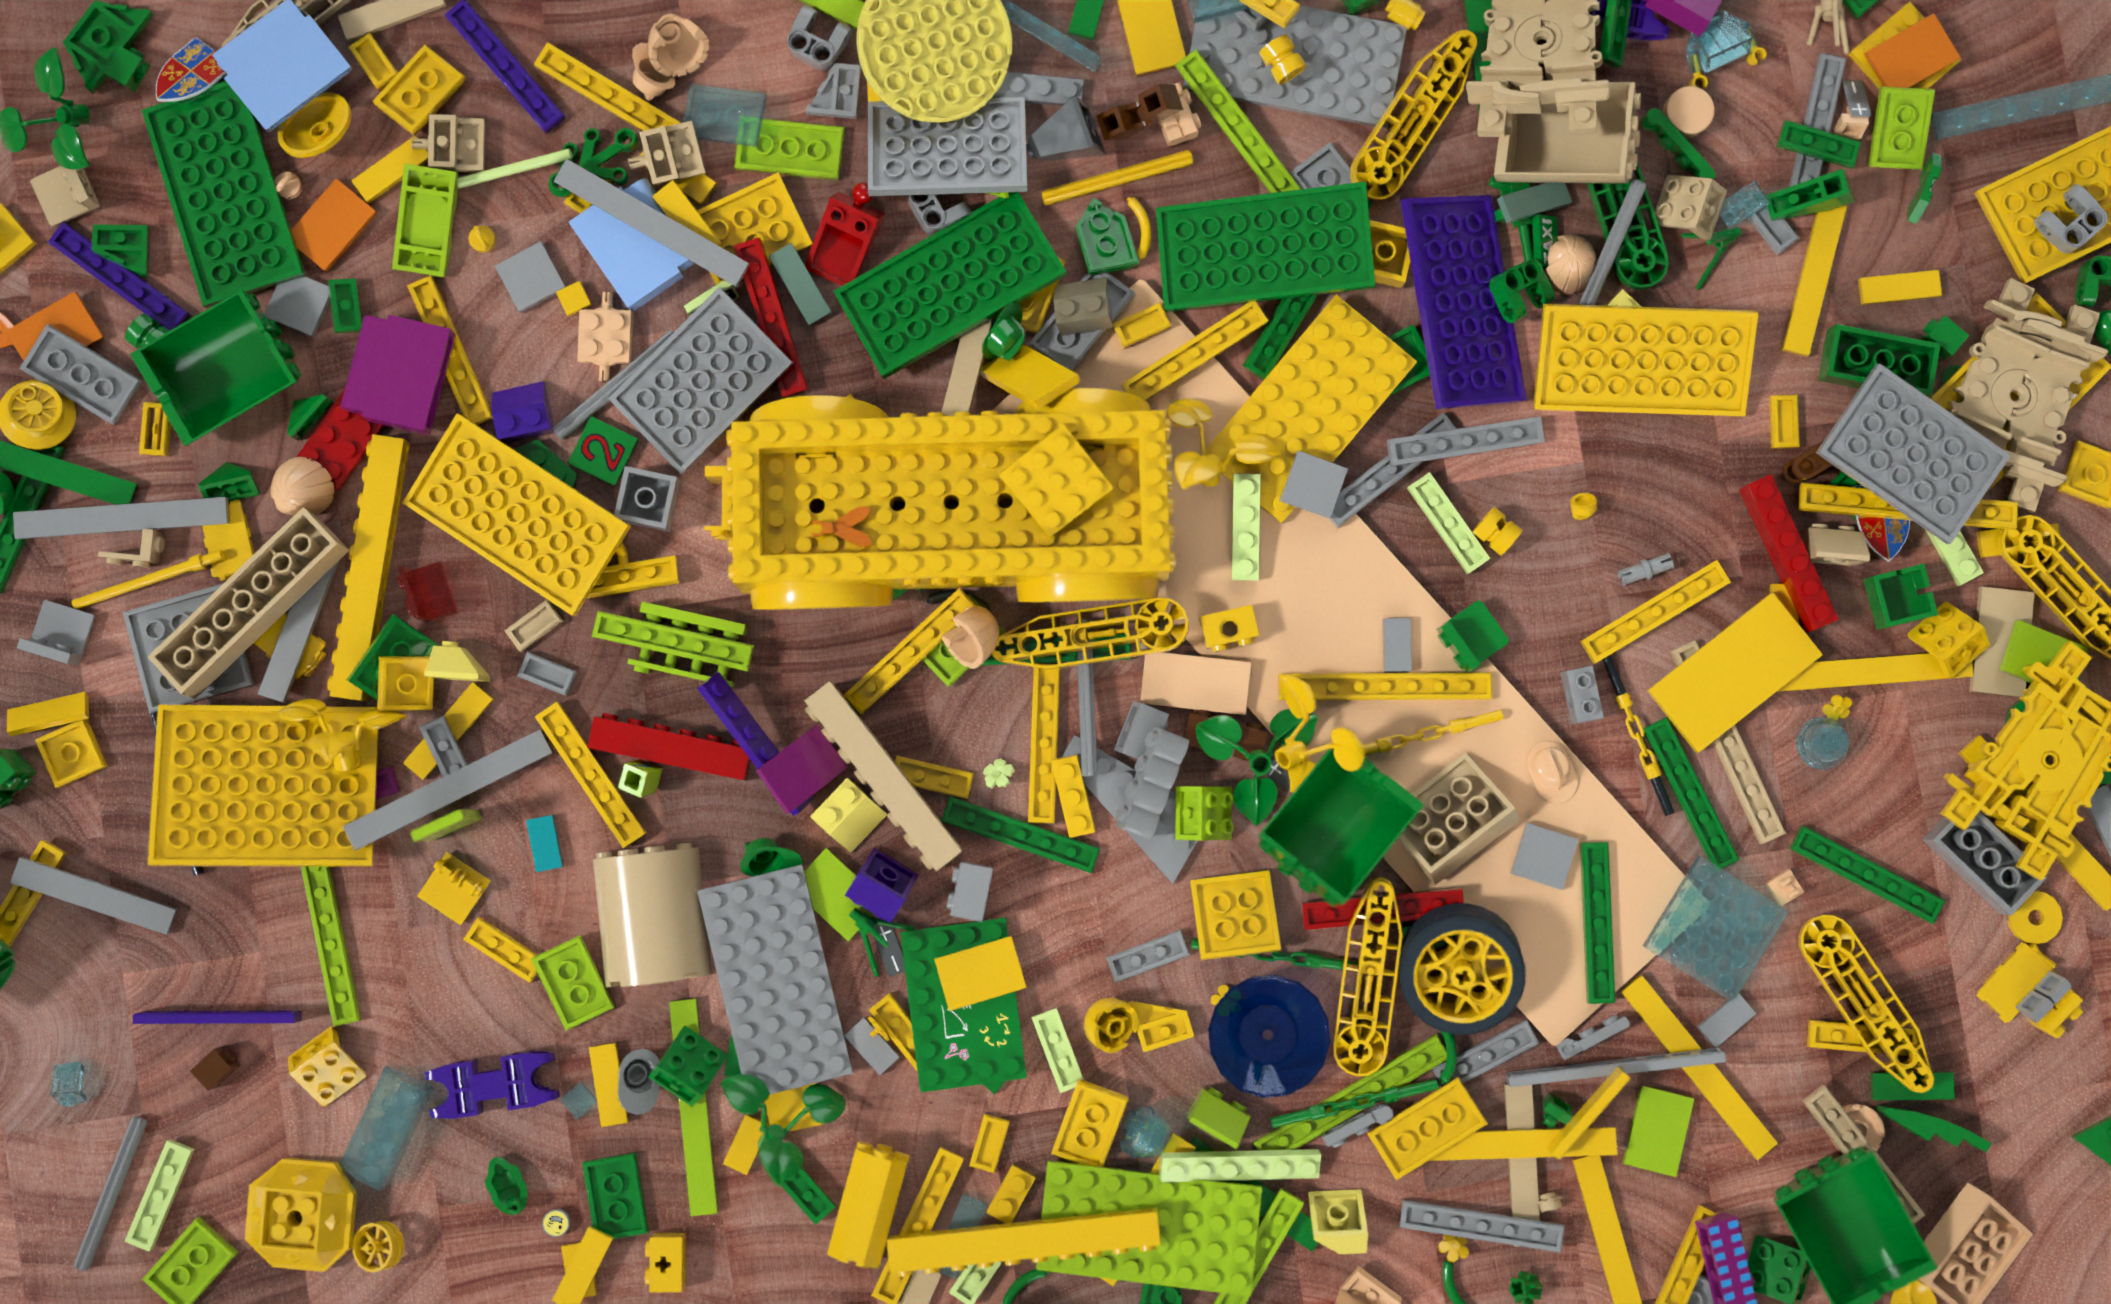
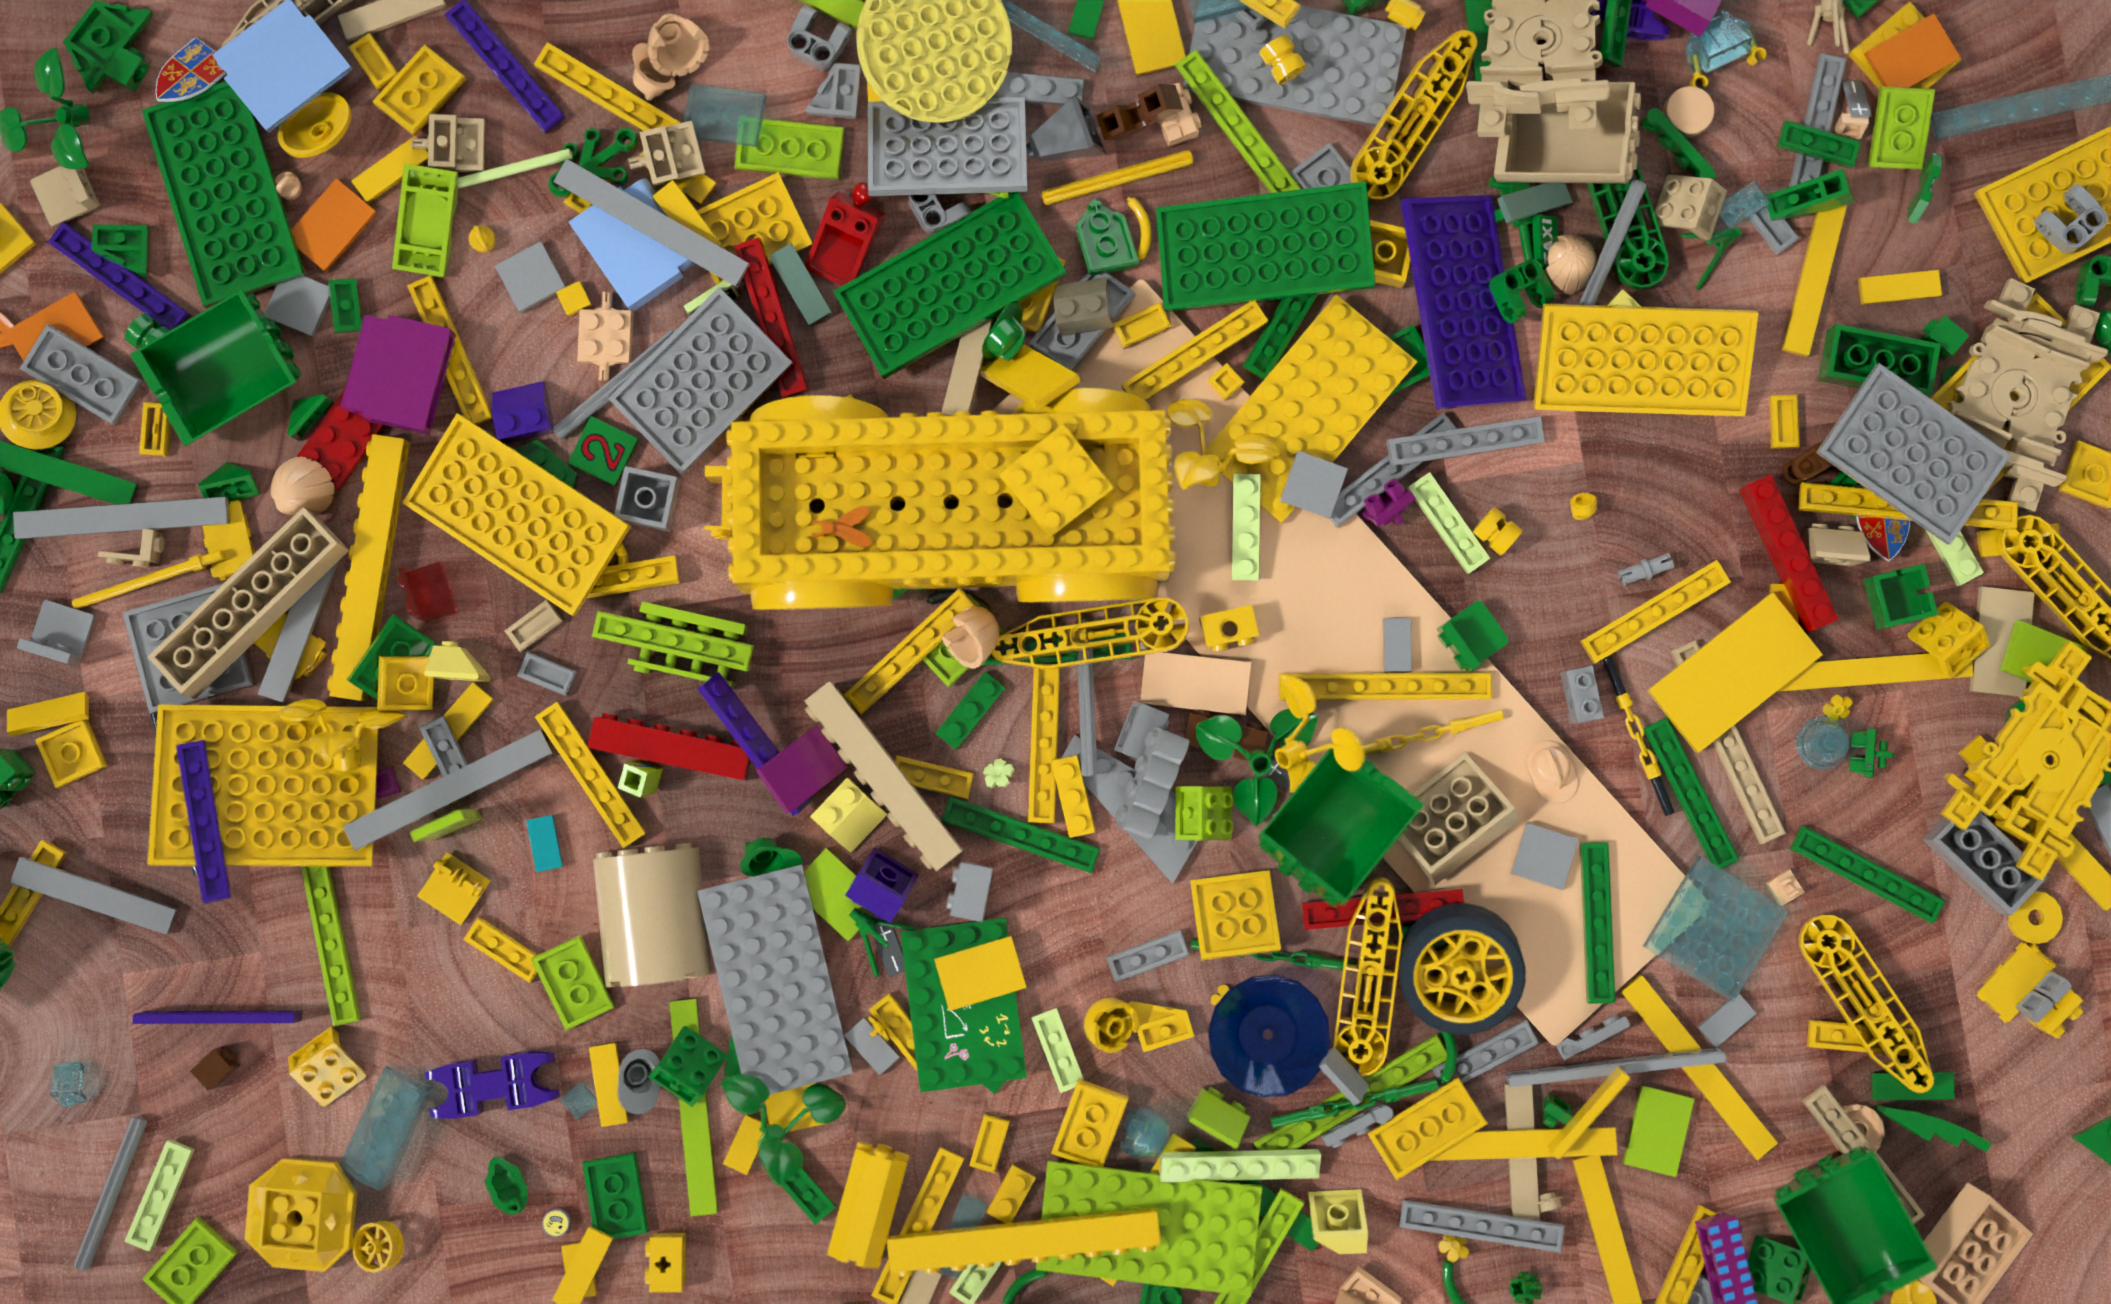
none -> dark purple tile [176,740,232,904]
none -> green plate [935,672,1005,750]
none -> yellow tile [1207,363,1245,401]
none -> light grey tile [1319,1047,1369,1105]
none -> magenta hips [1362,479,1416,527]
none -> green hips [1849,729,1895,778]

